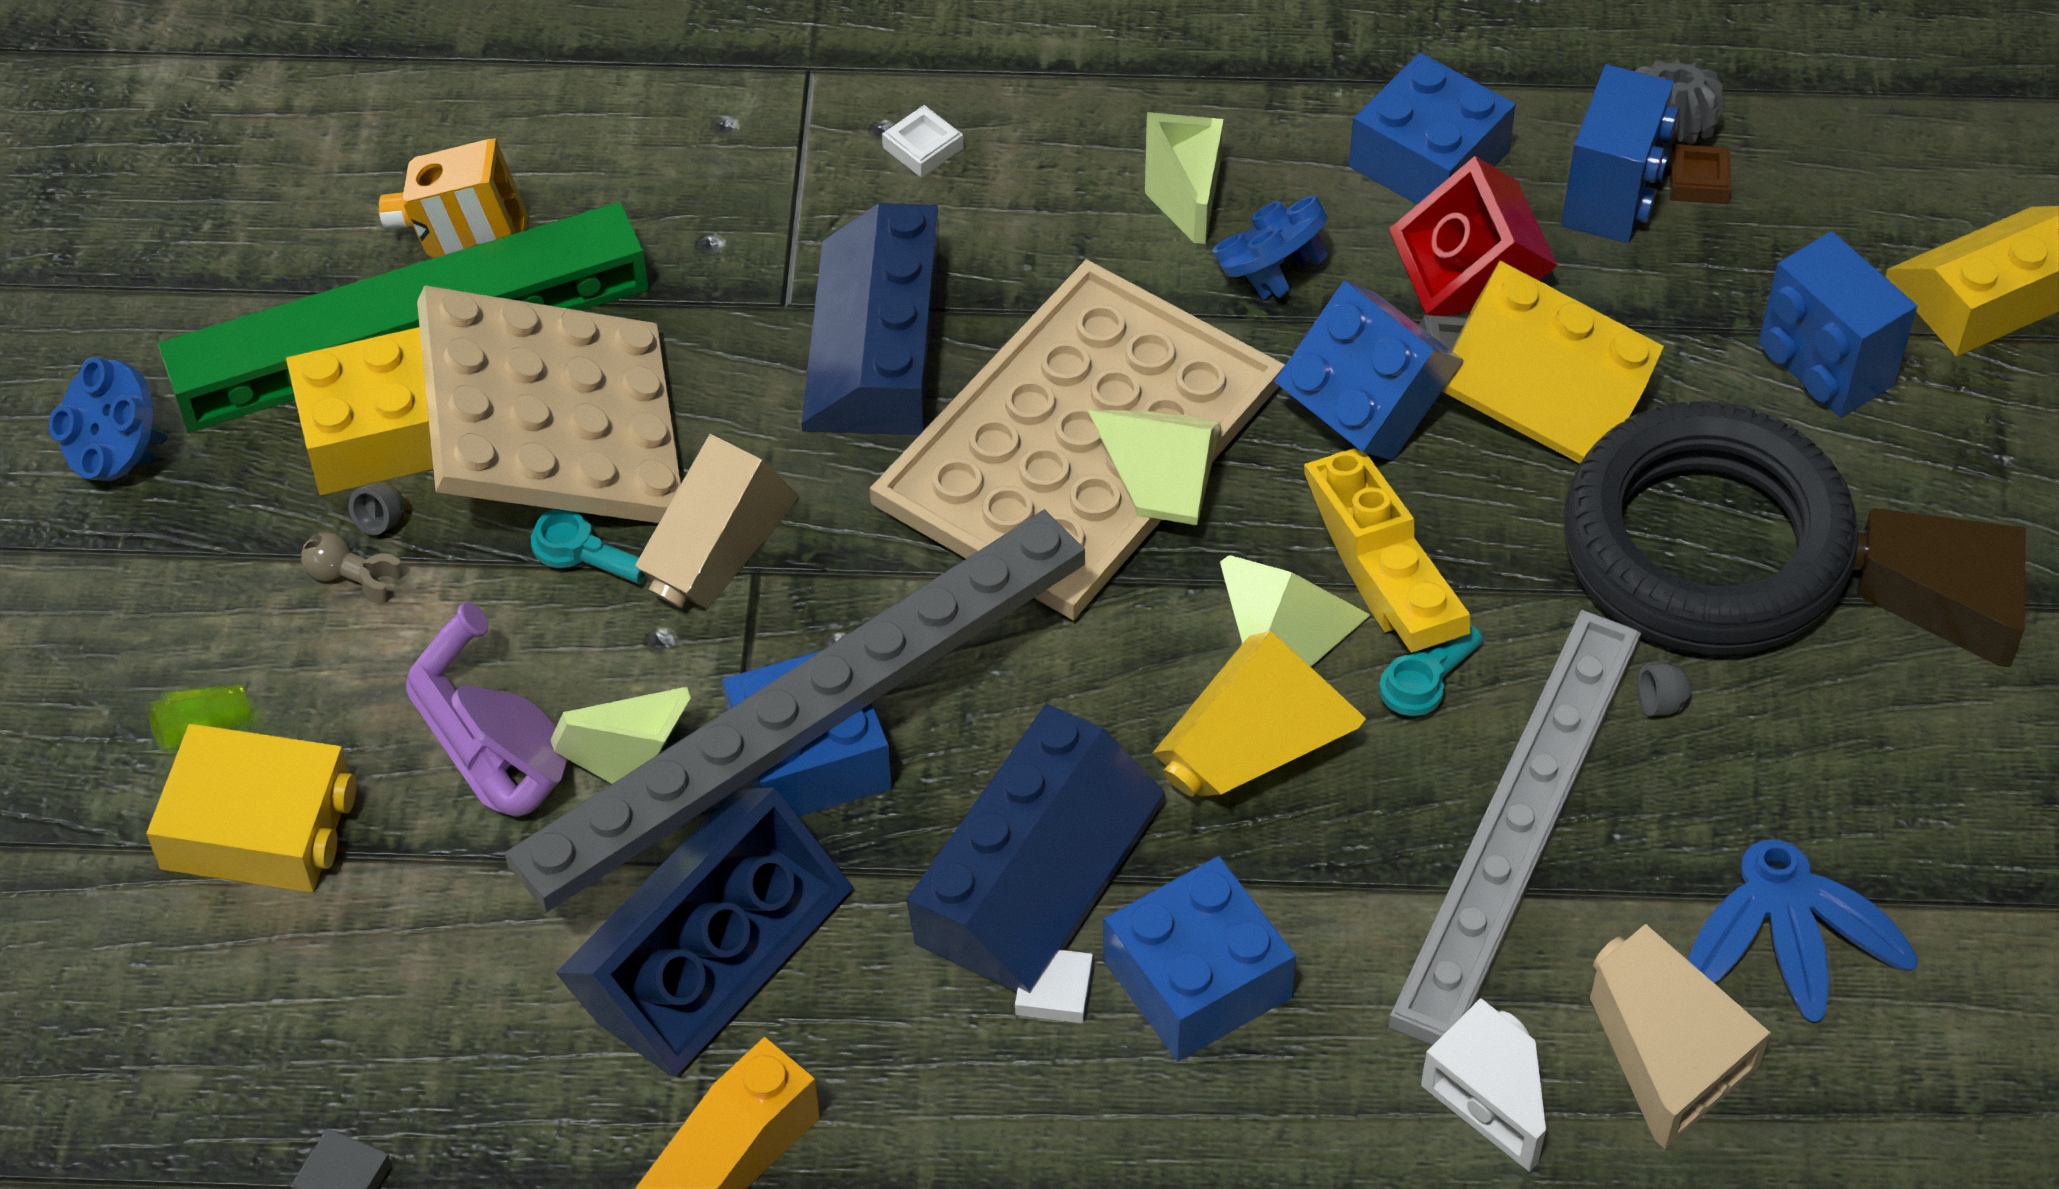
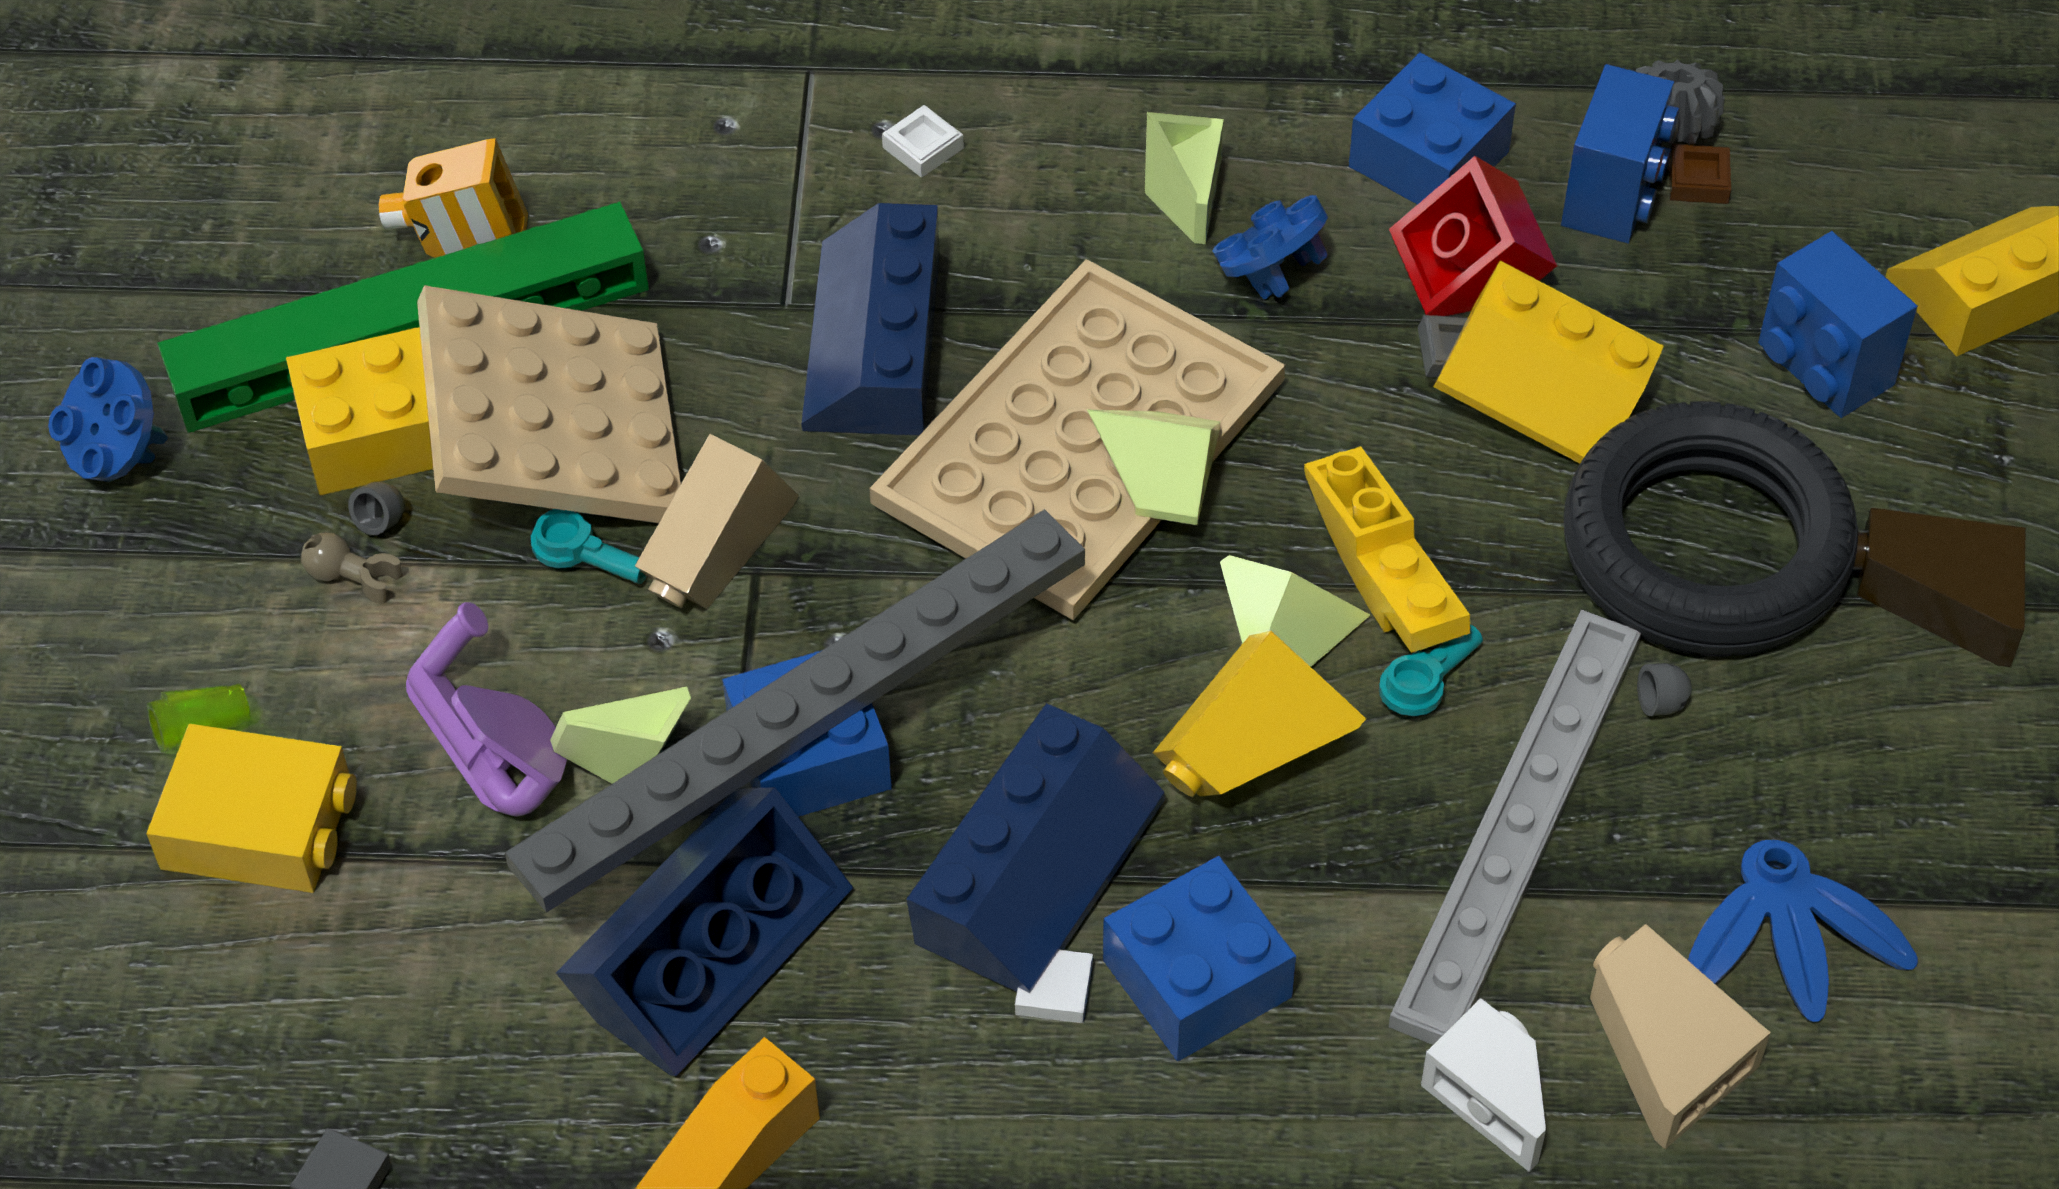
blue brick [1274,280,1463,461] -> none

